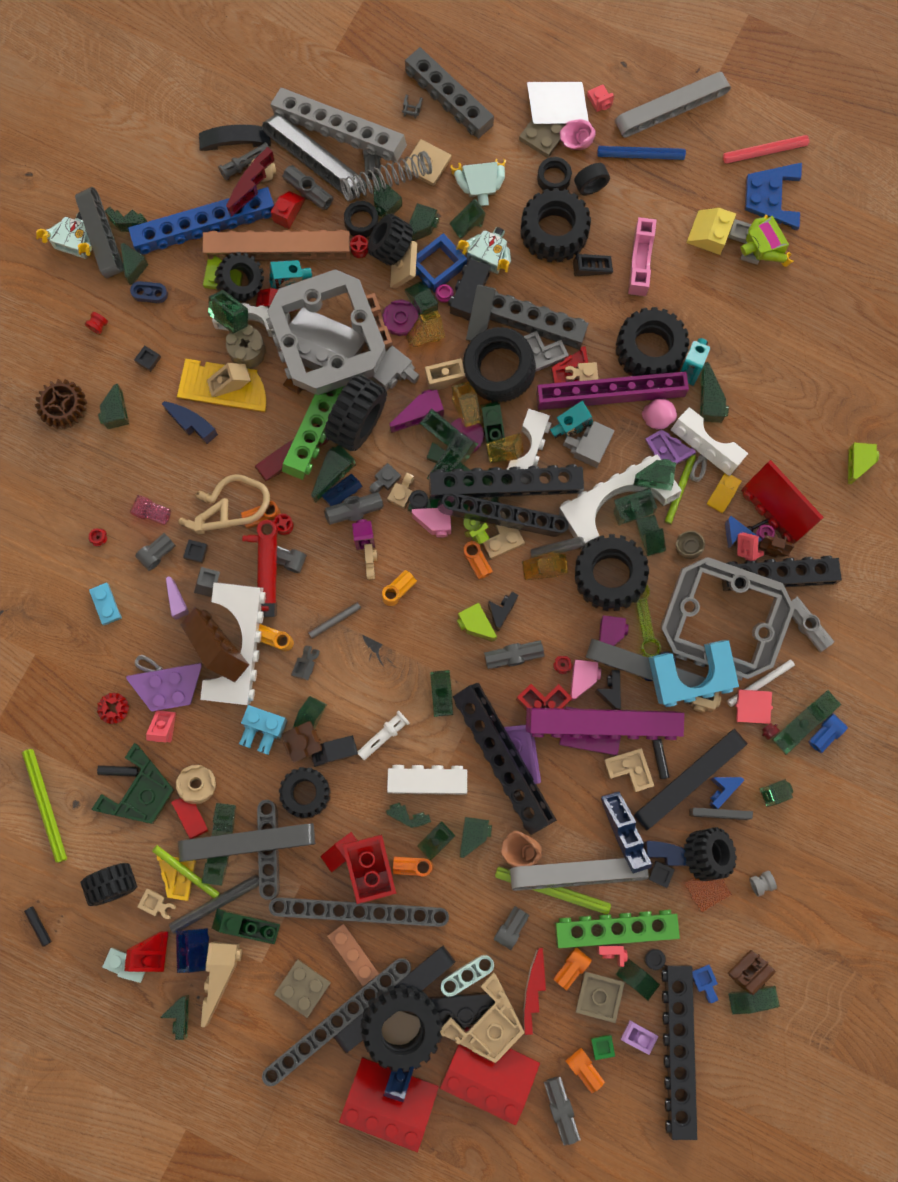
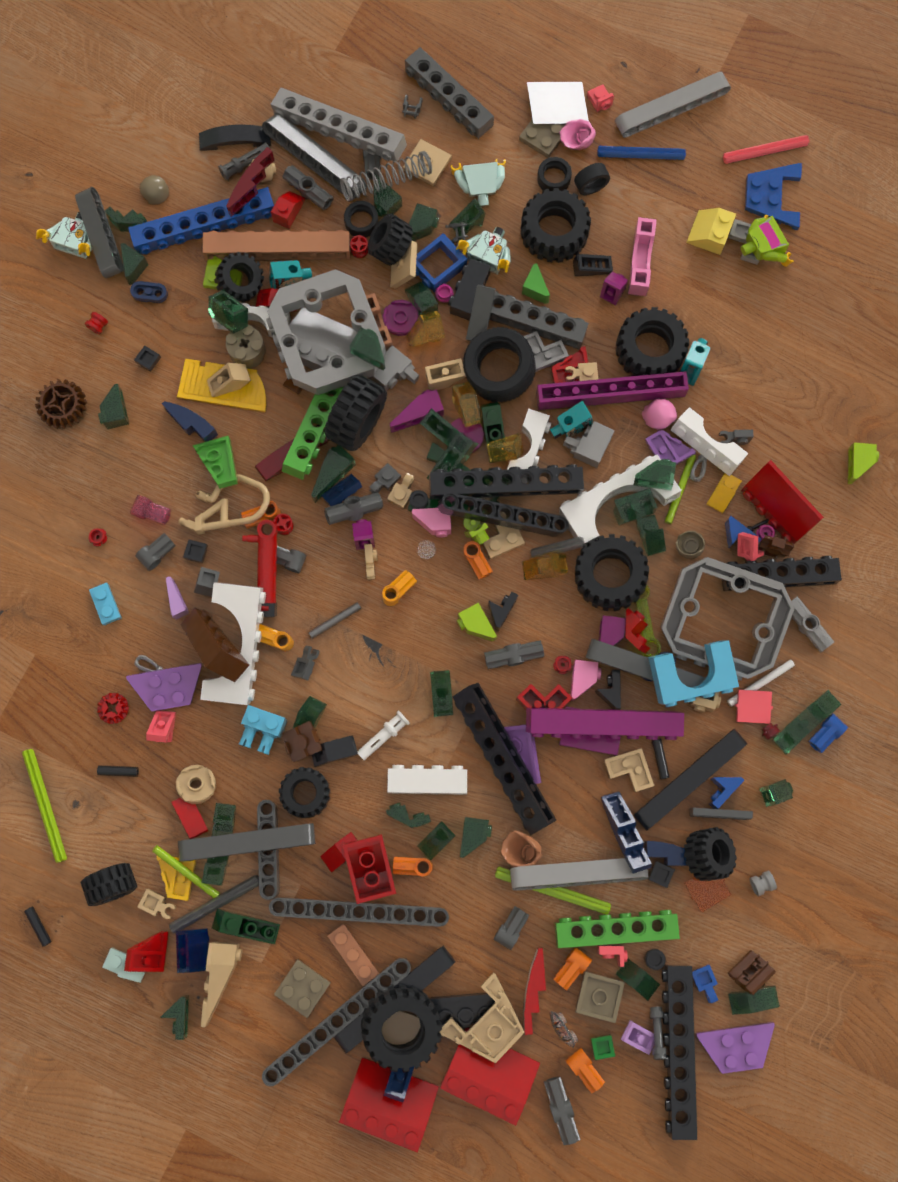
dark green wing [91,743,175,824] -> none
light aqua beam [441,955,494,996] -> none
clear green slope [700,362,729,423] -> none
none -> dark tan hair [139,175,169,205]
none -> bright green wing [193,436,238,489]
none -> clear green slope [350,327,385,371]
none -> clear plate [417,540,436,559]
none -> dark grey piece [445,222,468,243]
none -> bright green slope [522,263,550,304]
none -> clear dish [550,1011,578,1048]
none -> magenta slope [600,272,628,306]
none -> red slope [625,608,651,654]
none -> dark grey bar [650,1007,666,1060]
none -> medium lavender wing [695,1022,775,1074]
none -> dark grey plate [719,430,754,445]

